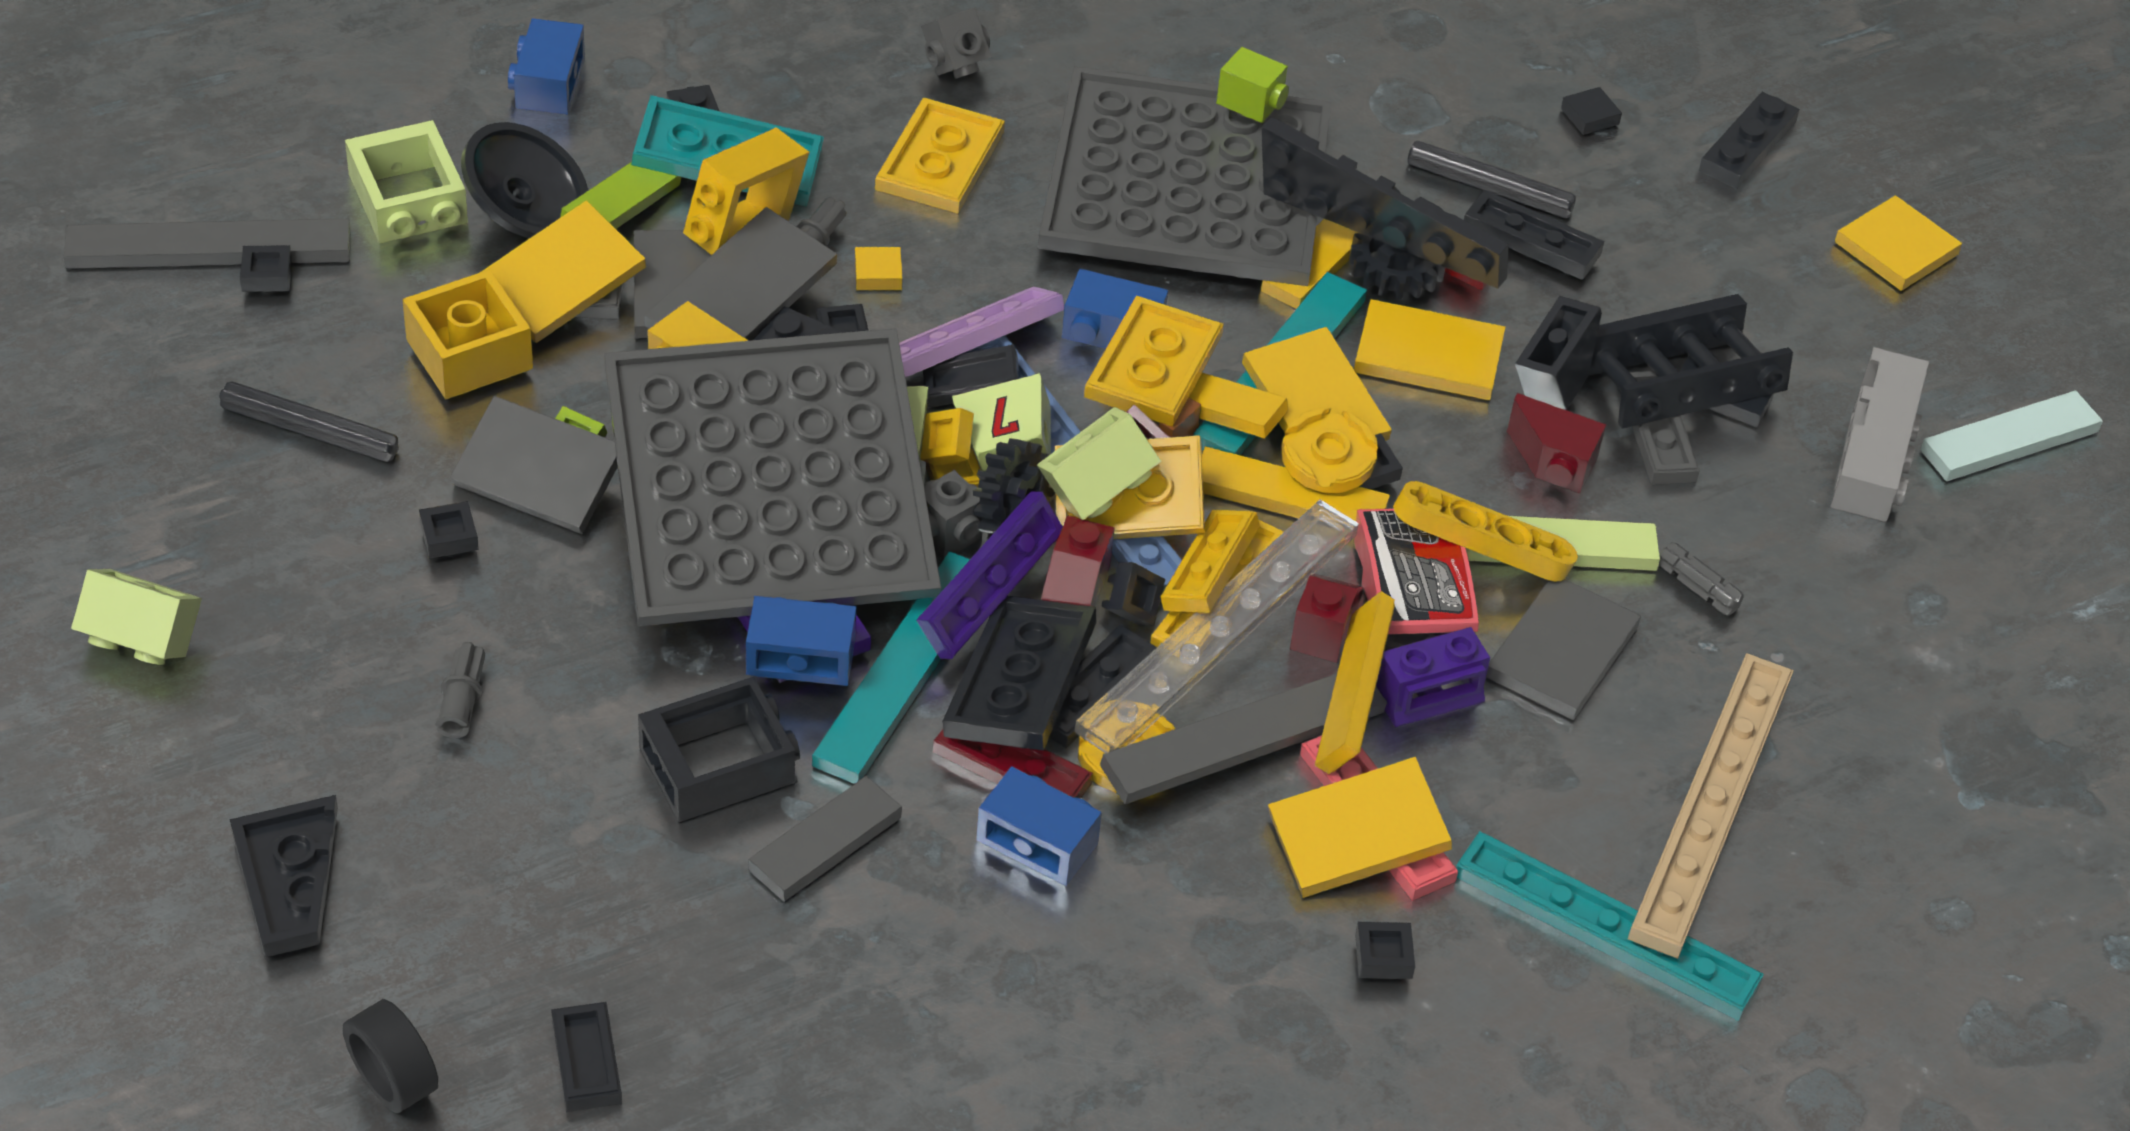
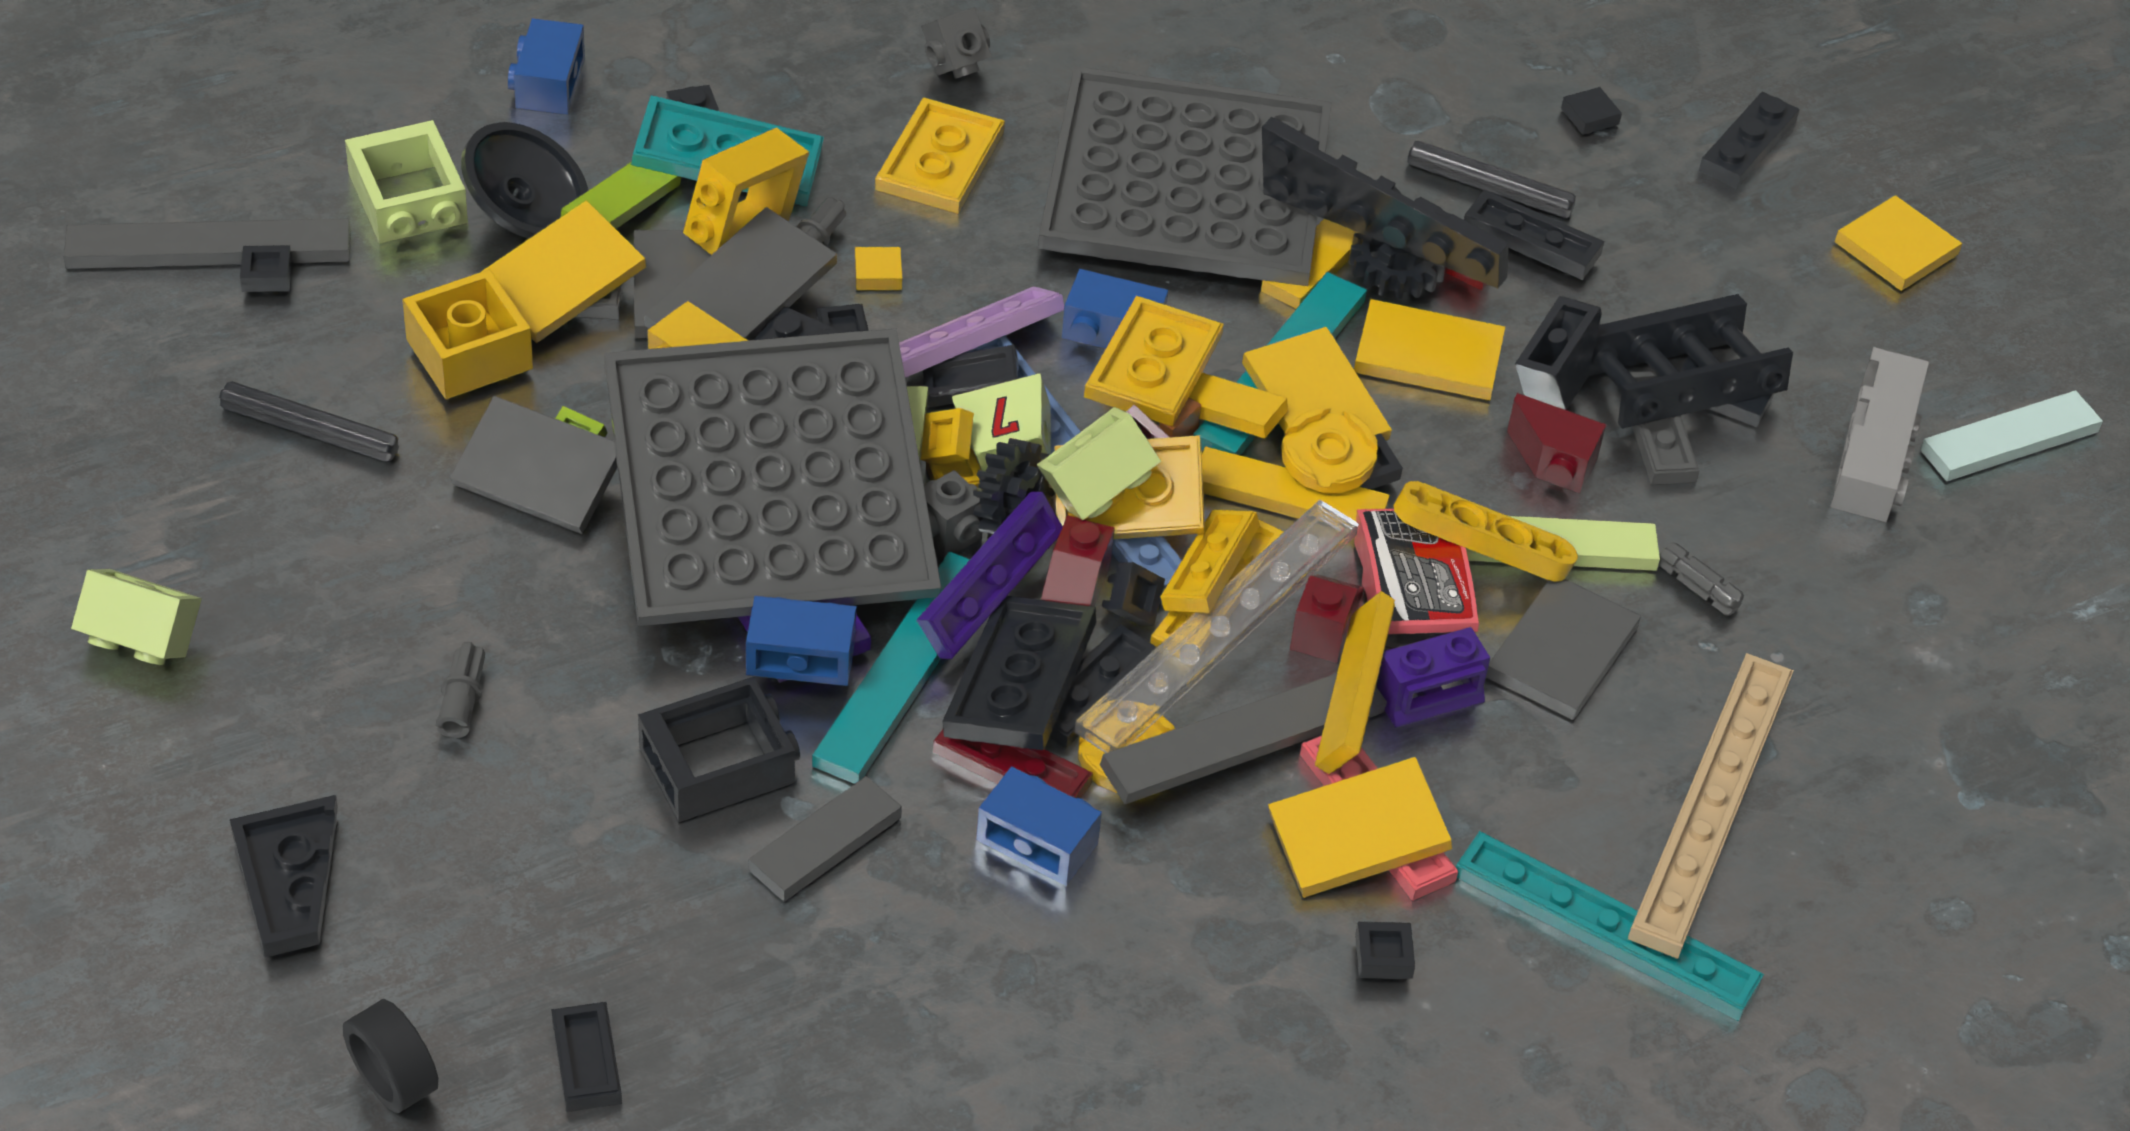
black plate [419,501,479,559] -> none
lime brick [1216,47,1289,123] -> none

